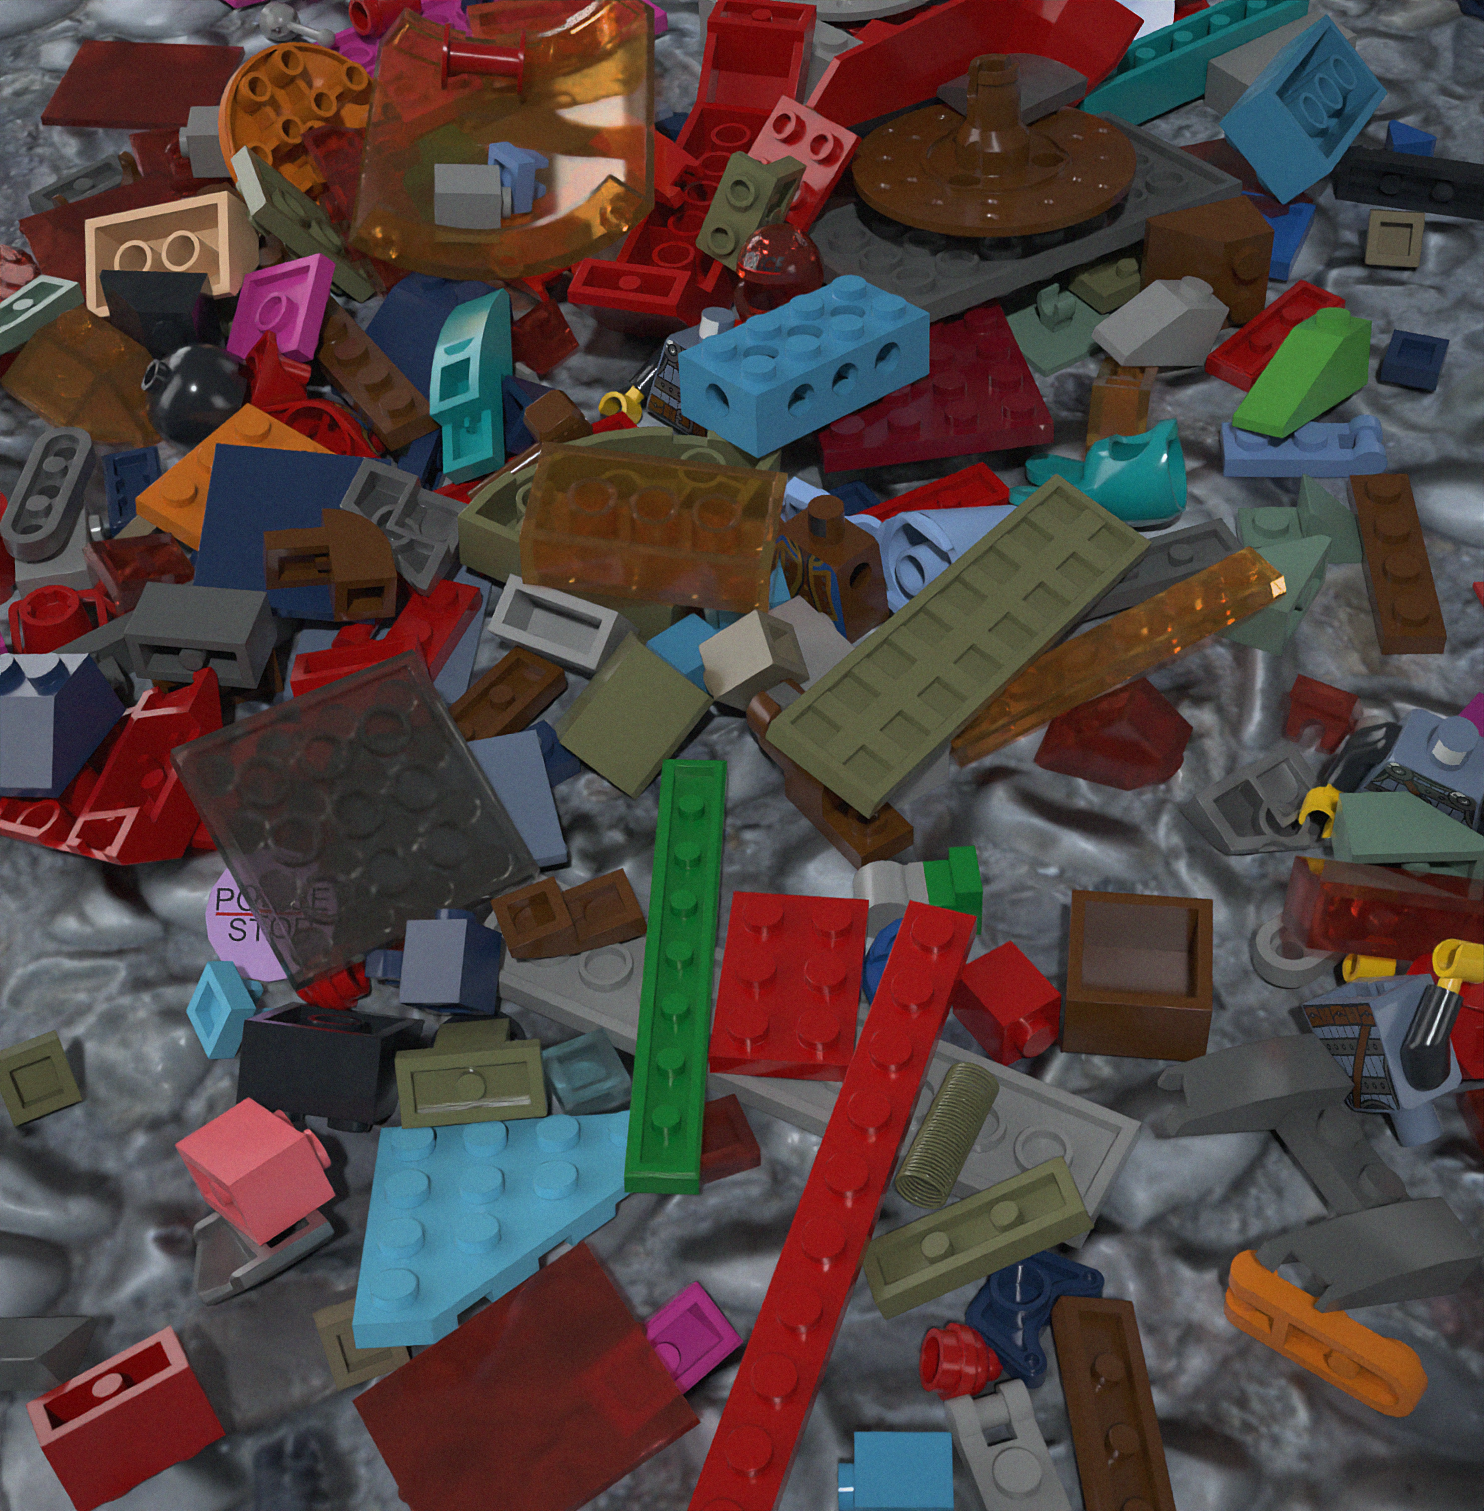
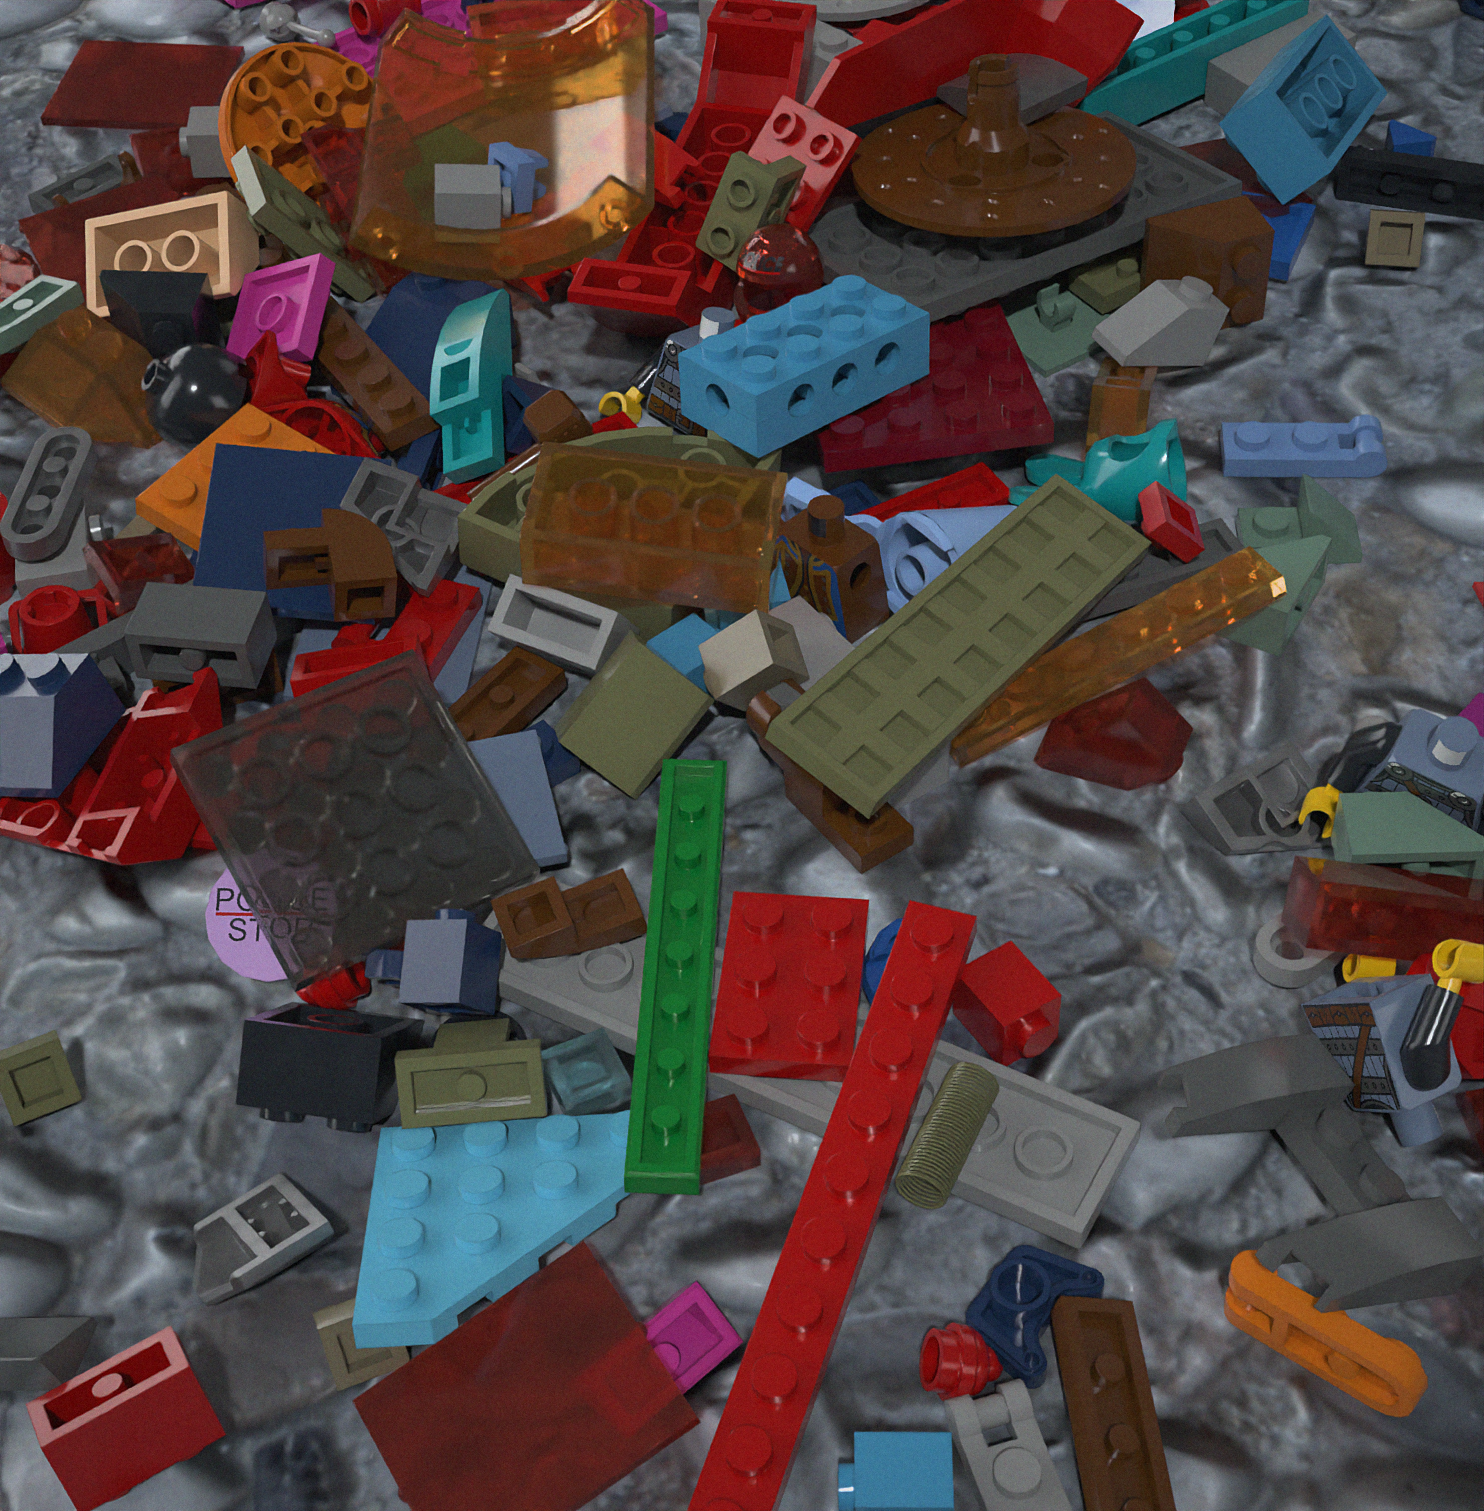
dark blue plate [101,446,166,538] -> none
coral brick [175,1097,336,1246] -> none
medium azure tile [186,961,273,1059] -> none
red piece [441,22,527,97] -> none
clear red tile [510,299,580,374] -> none
leg [853,845,983,938] -> none
olive plate [863,1155,1095,1320] -> none
reddish brown piece [1062,889,1213,1061] -> none
red tile [1205,280,1346,393] -> none
bright green slope [1232,307,1372,438] -> none
clear red tile [1286,674,1364,755] -> none
reddish brown plate [1346,473,1447,655] -> none
dark blue plate [1380,329,1450,391] -> none
none -> red plate [1138,481,1205,563]

